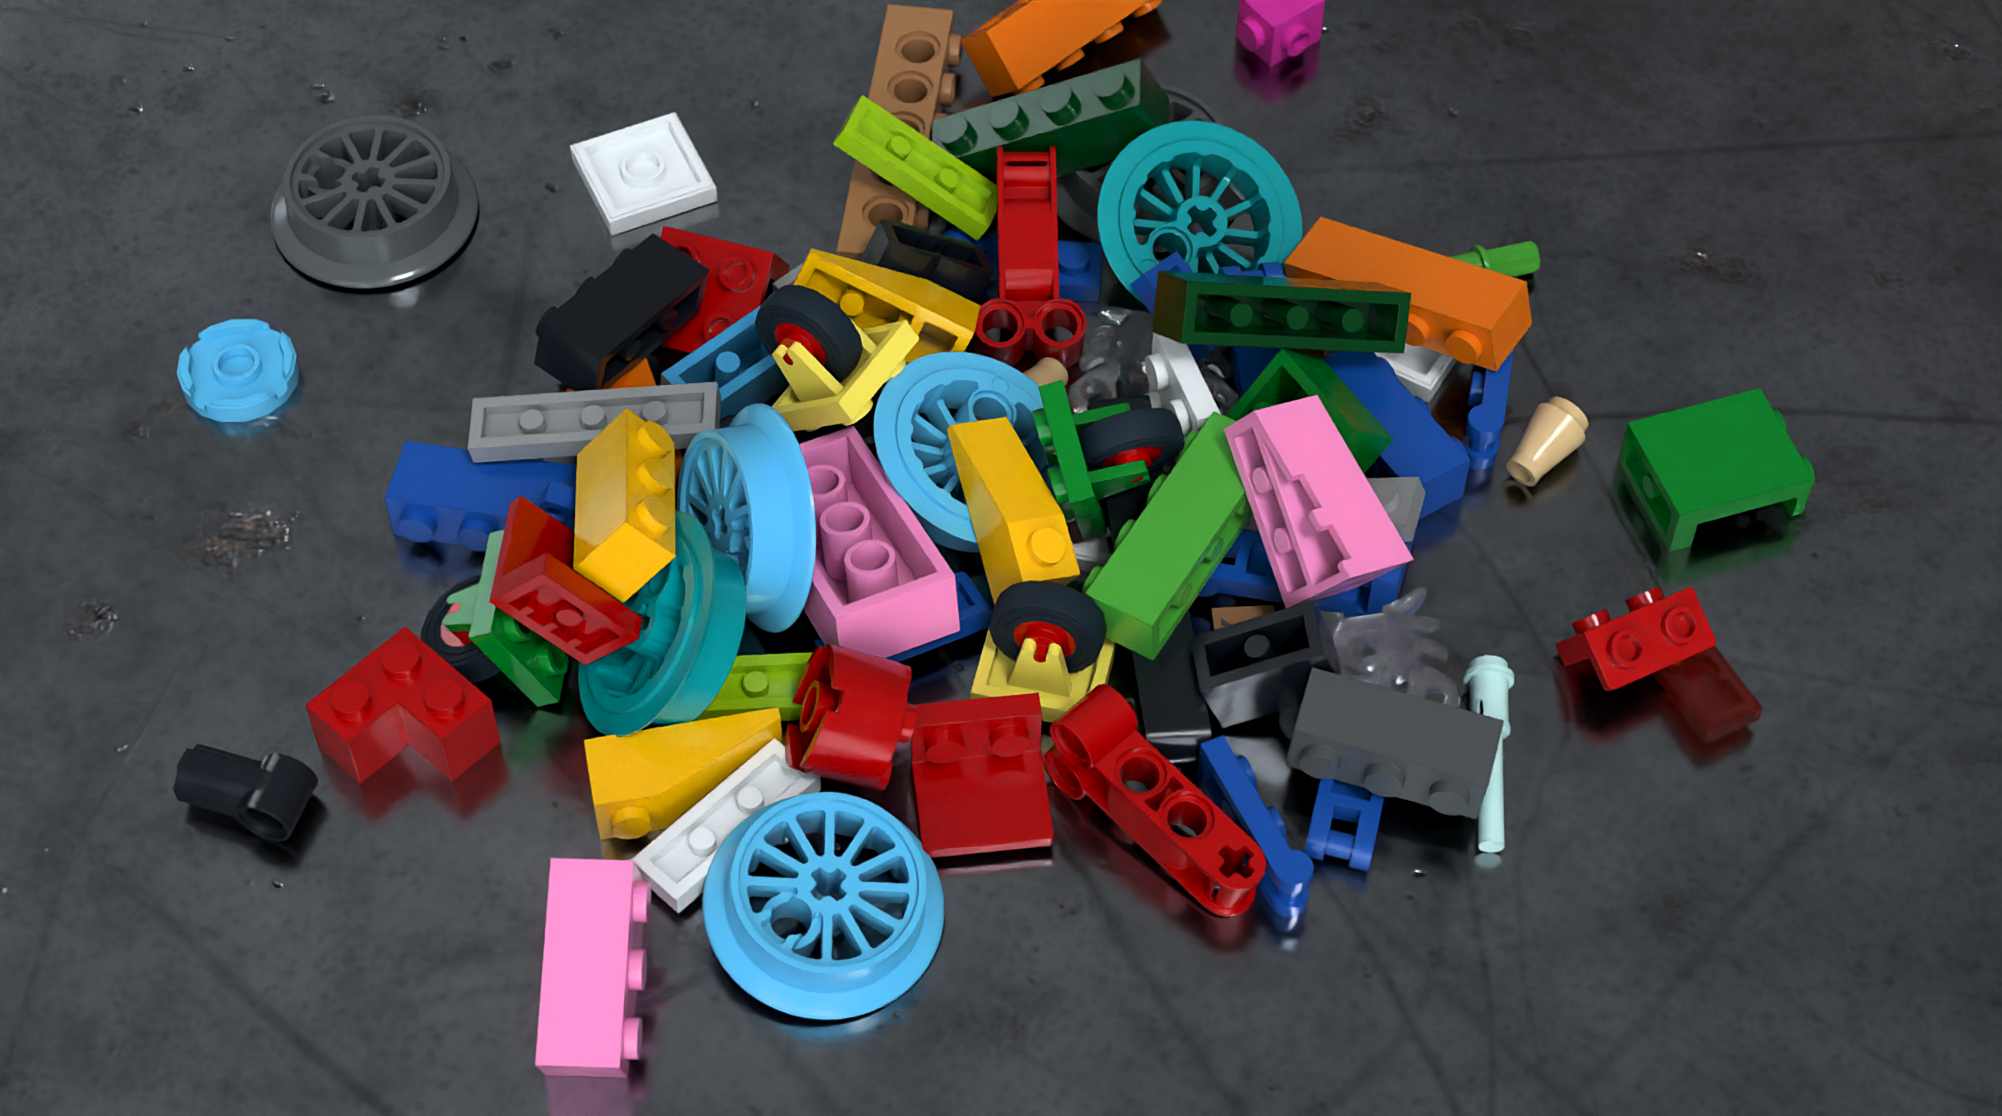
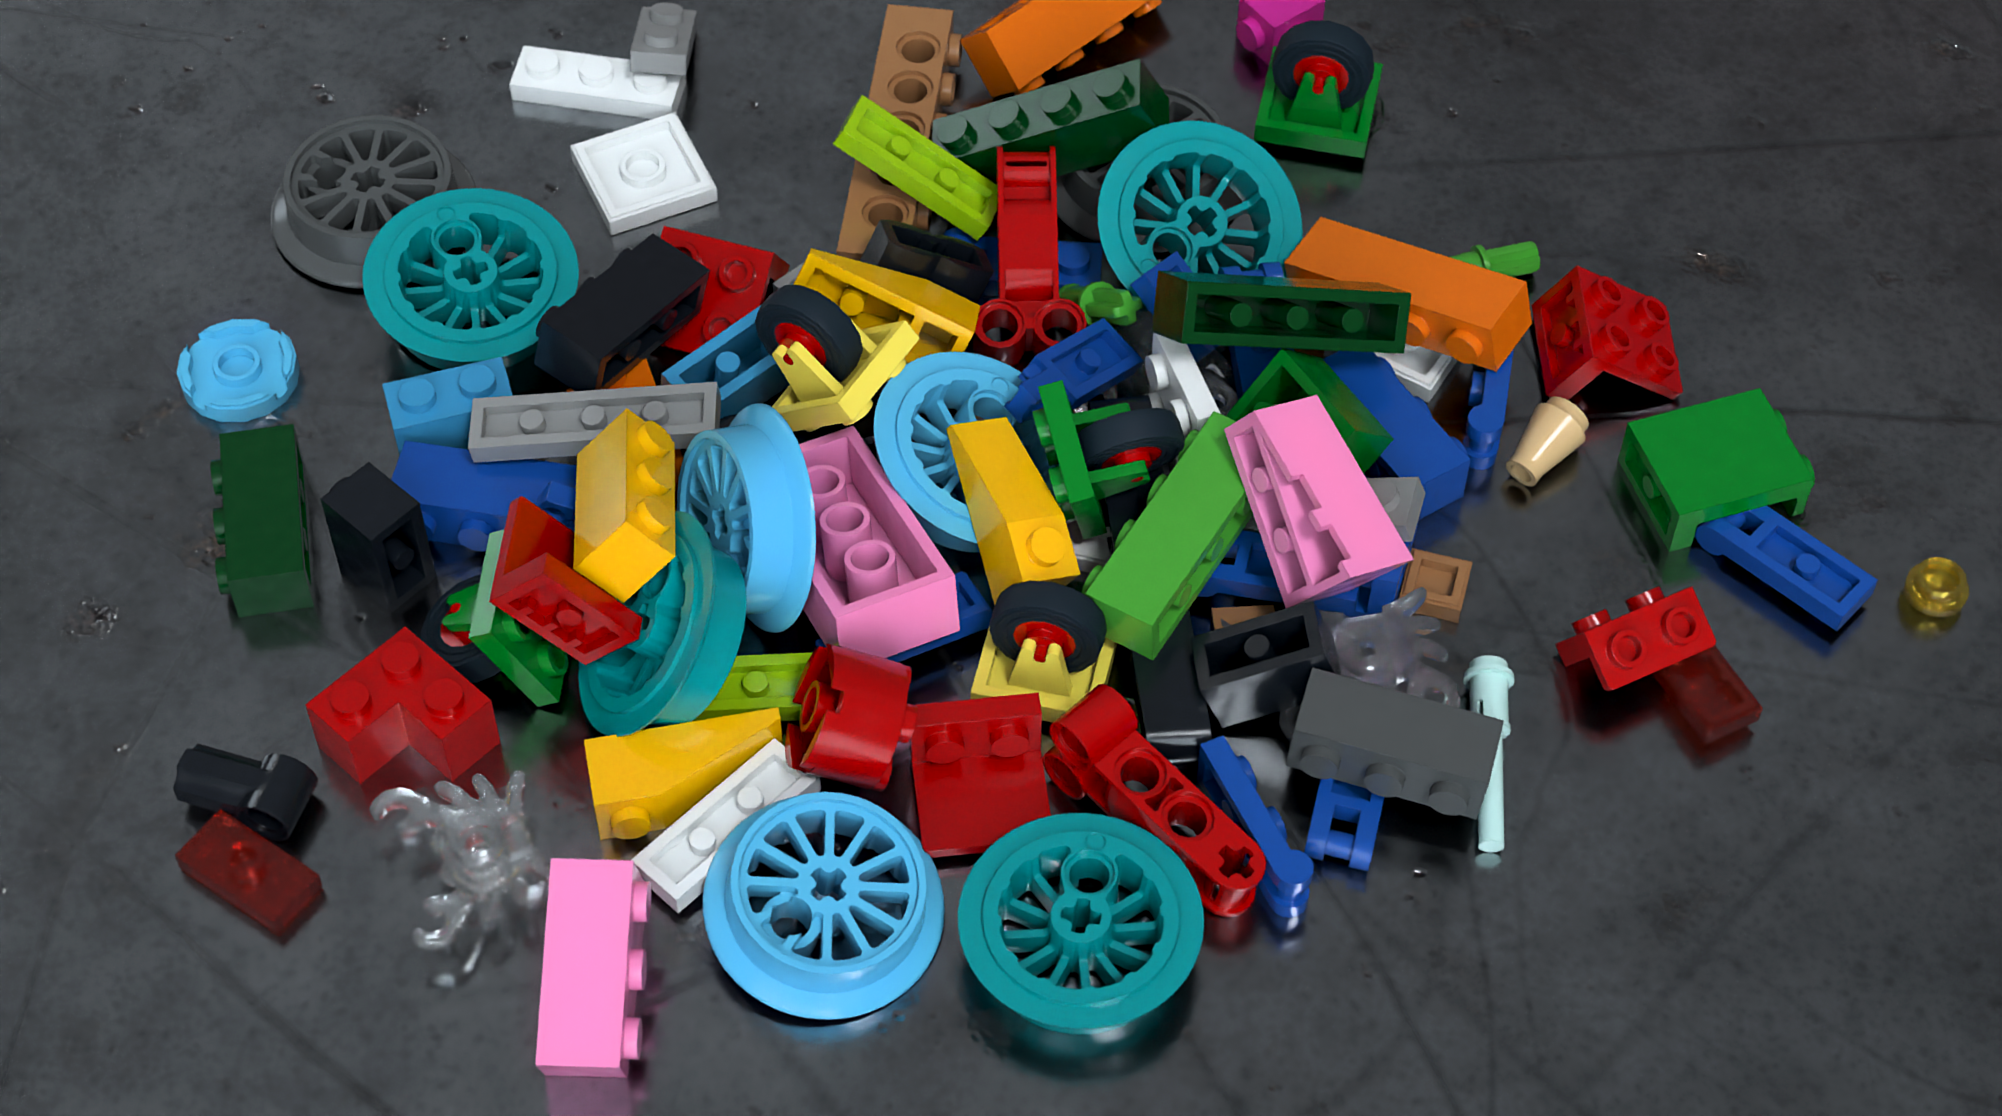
none -> clear red plate [175,809,323,934]
none -> dark green brick [210,424,314,618]
none -> black brick [320,462,437,614]
none -> teal piece [362,188,579,370]
none -> clear animal [369,770,550,950]
none -> dark azure brick [382,357,513,456]
none -> white plate [509,46,686,119]
none -> light grey plate [630,3,697,76]
none -> teal piece [958,813,1204,1035]
none -> blue hinge [1004,318,1144,424]
none -> bright green axle [1059,281,1143,326]
none -> plate [1254,21,1383,158]
none -> medium nougat tile [1397,548,1473,623]
none -> red bracket [1531,265,1683,400]
none -> blue plate [1695,506,1878,631]
none -> clear yellow plate [1904,557,1969,617]

